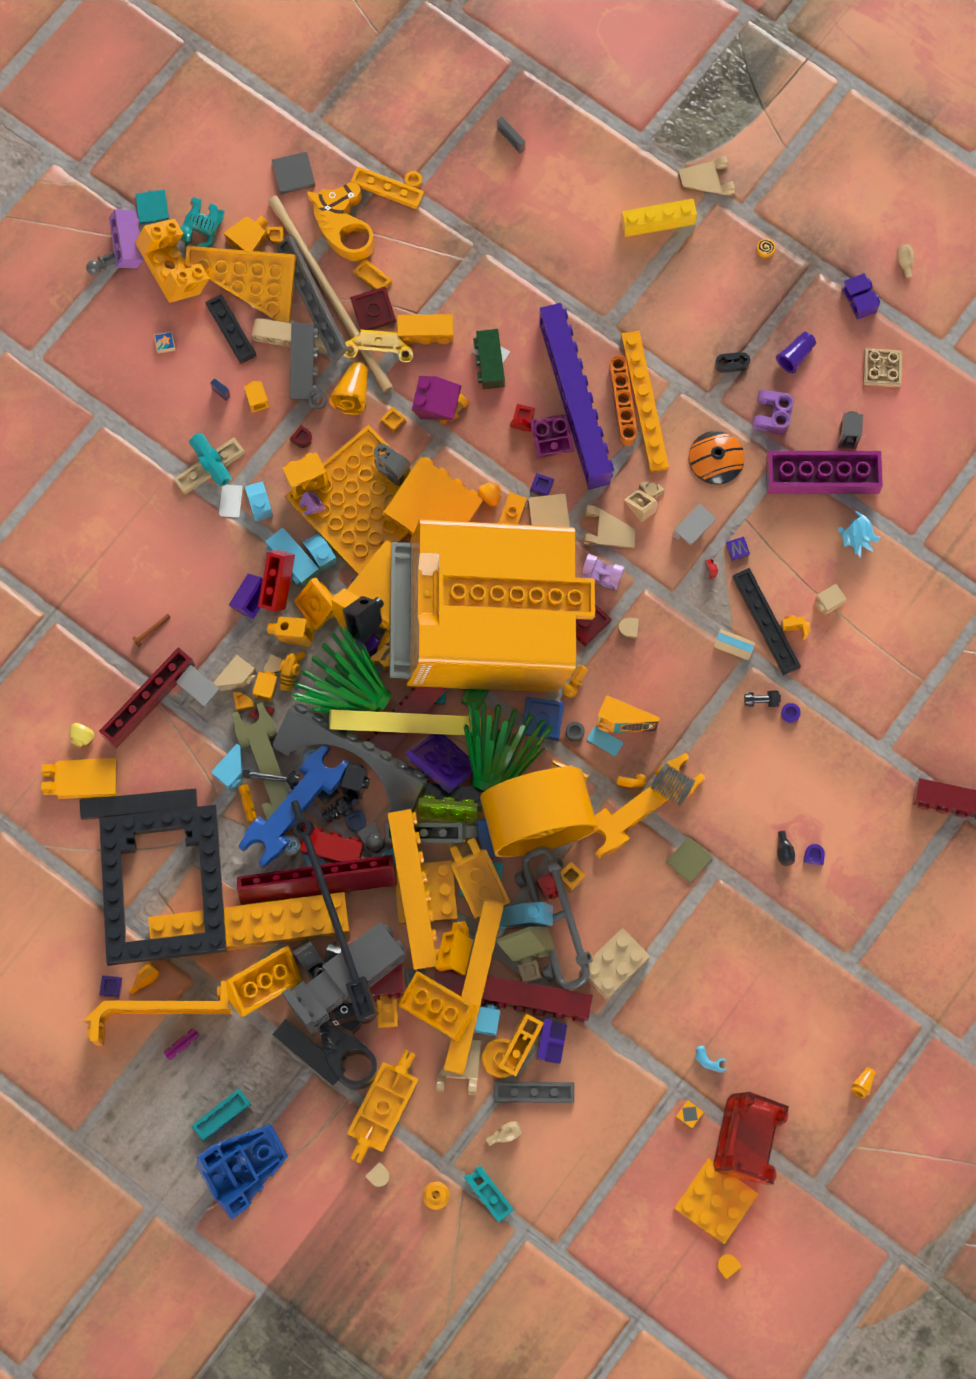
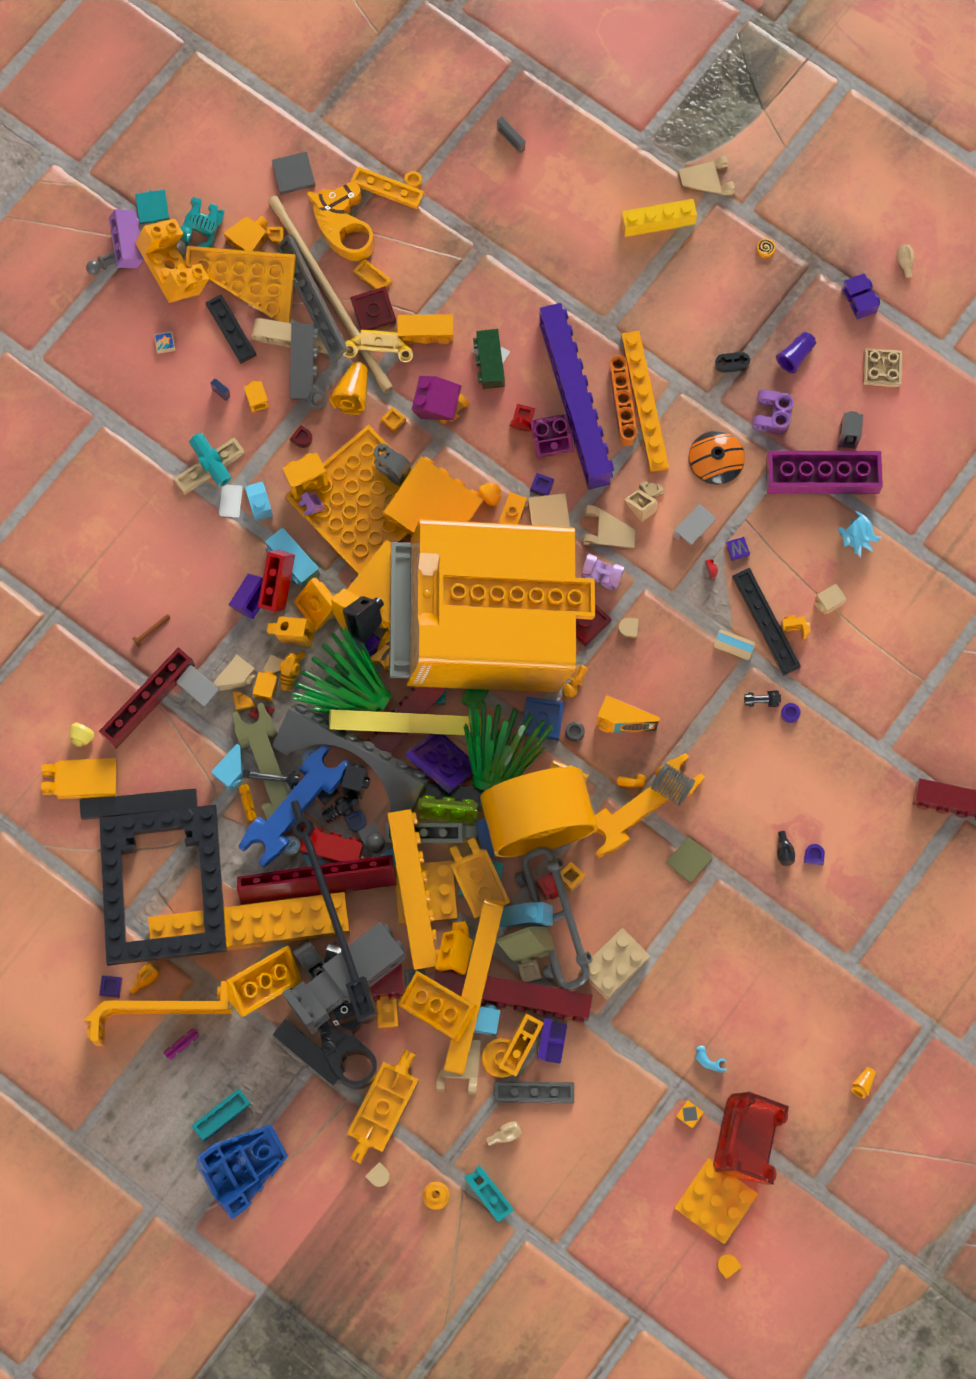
medium azure slope [302,533,337,573] -> none
medium azure sticker [587,726,623,756] -> none

